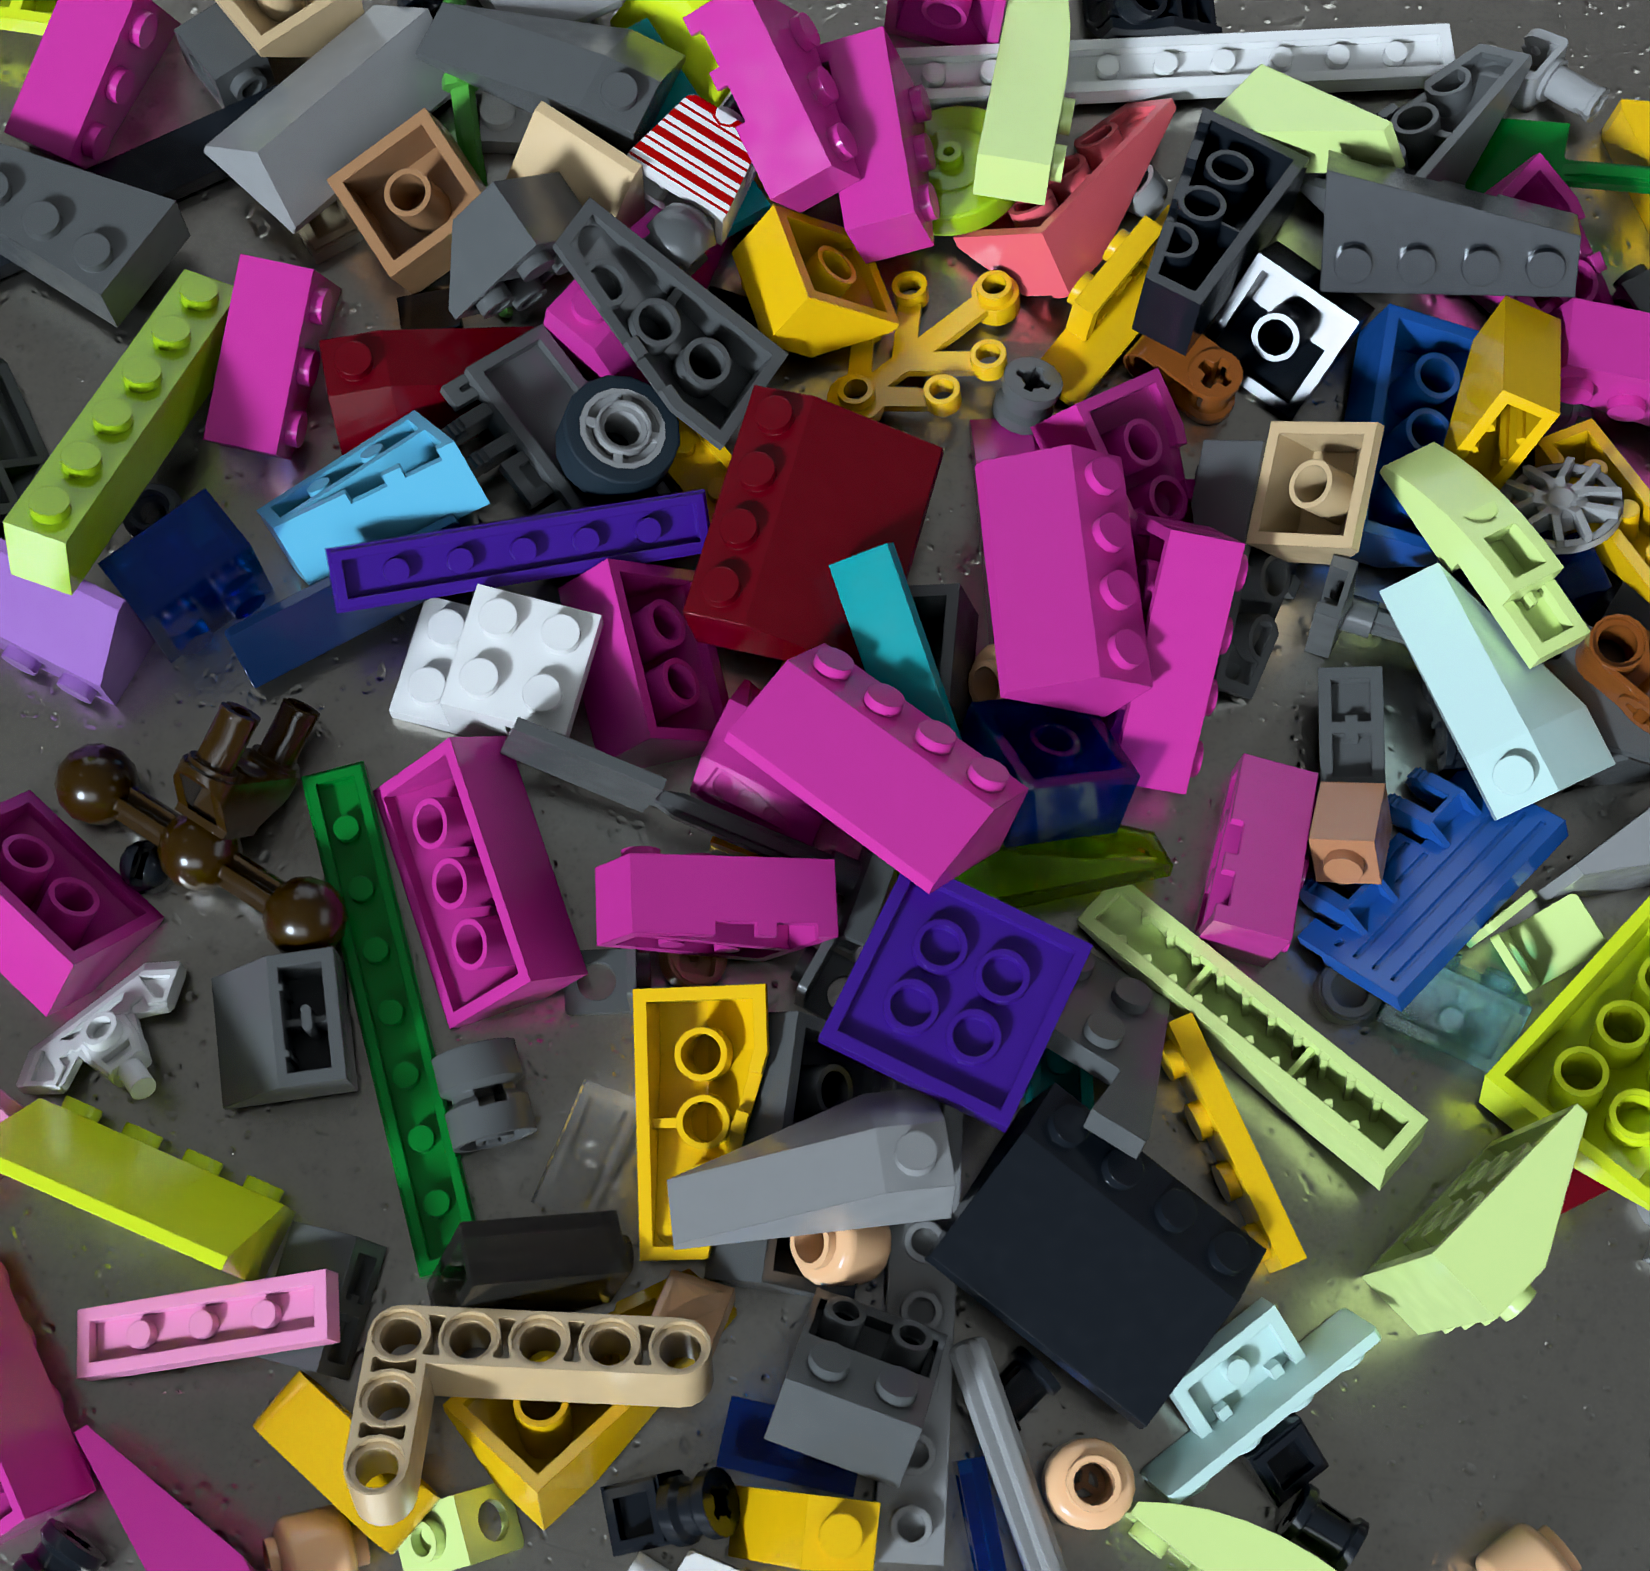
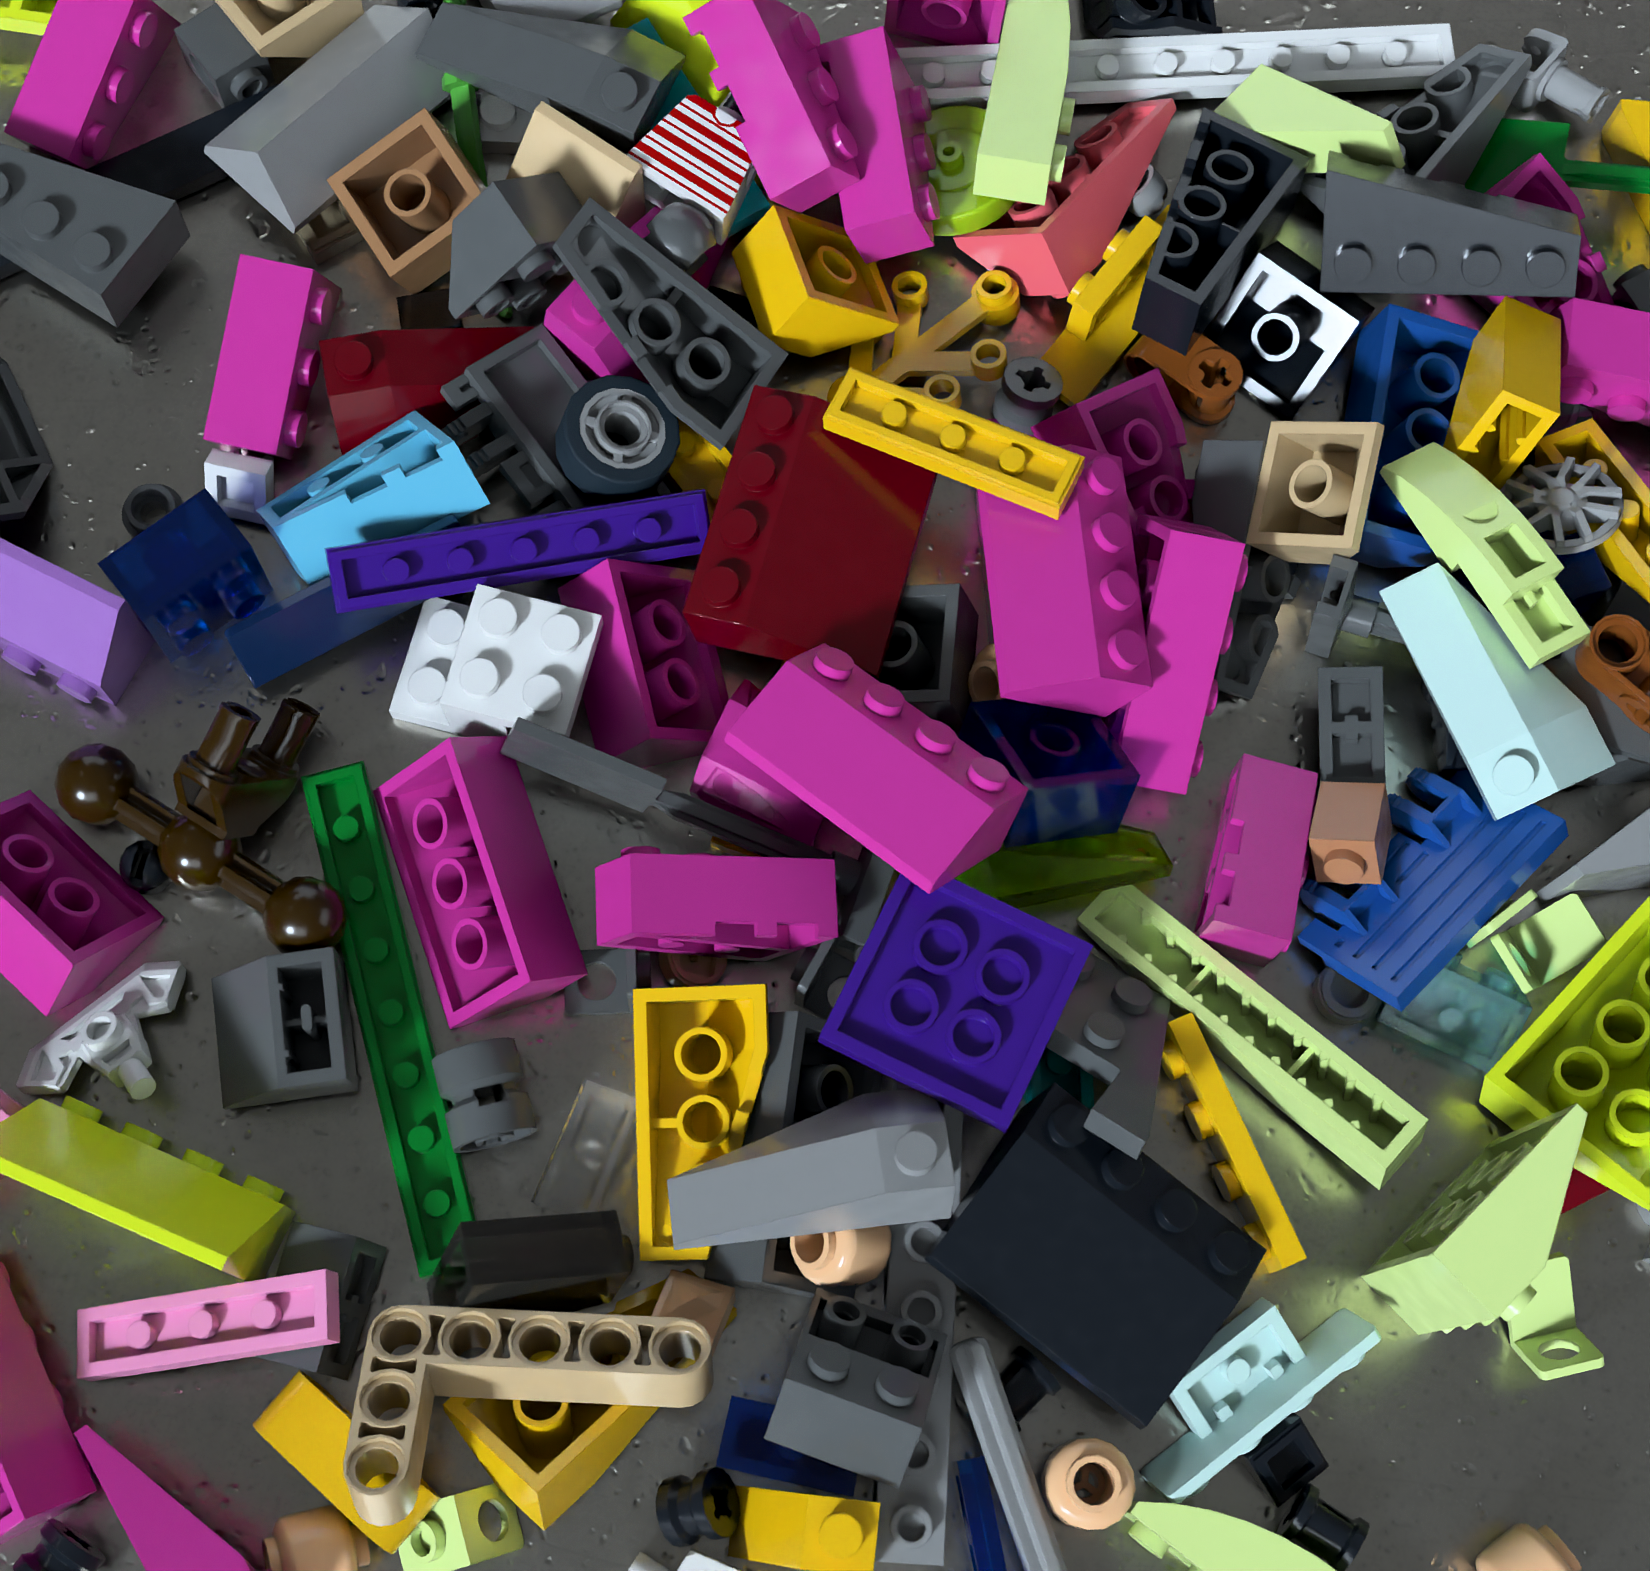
lime brick [3,269,234,595] -> none
black slope [600,1469,684,1557] -> none
teal tile [829,543,962,740] -> none
none -> tile [204,448,274,525]
none -> yellow tile [823,367,1085,520]
none -> yellowish green bracket [1508,1252,1605,1380]

